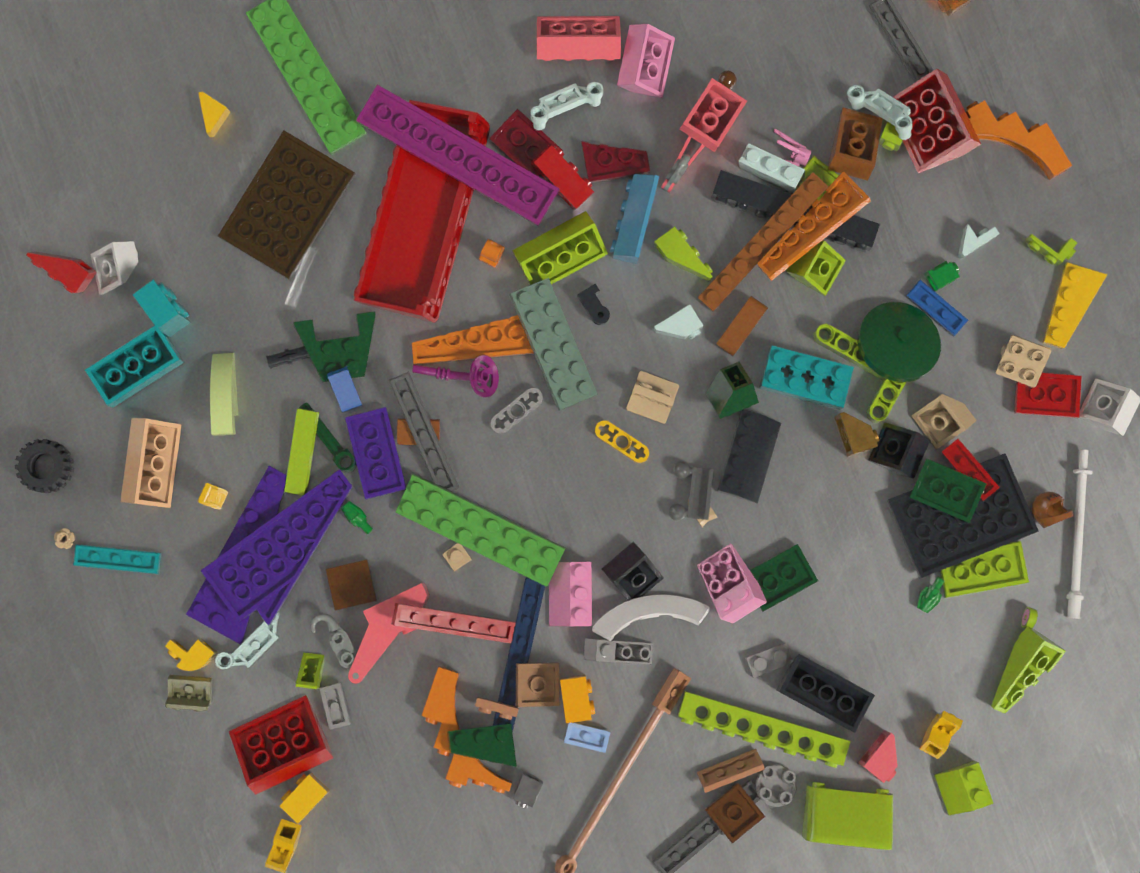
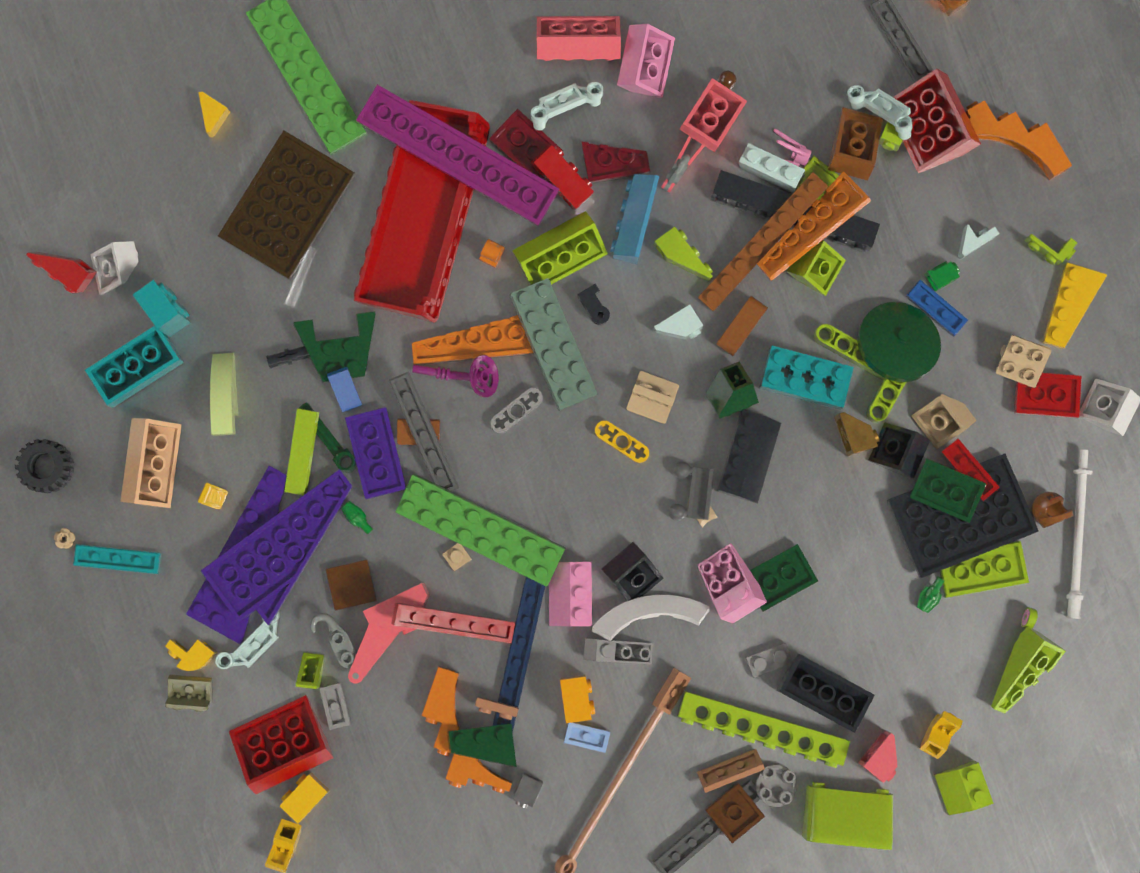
medium nougat plate [516,662,559,707] -> none

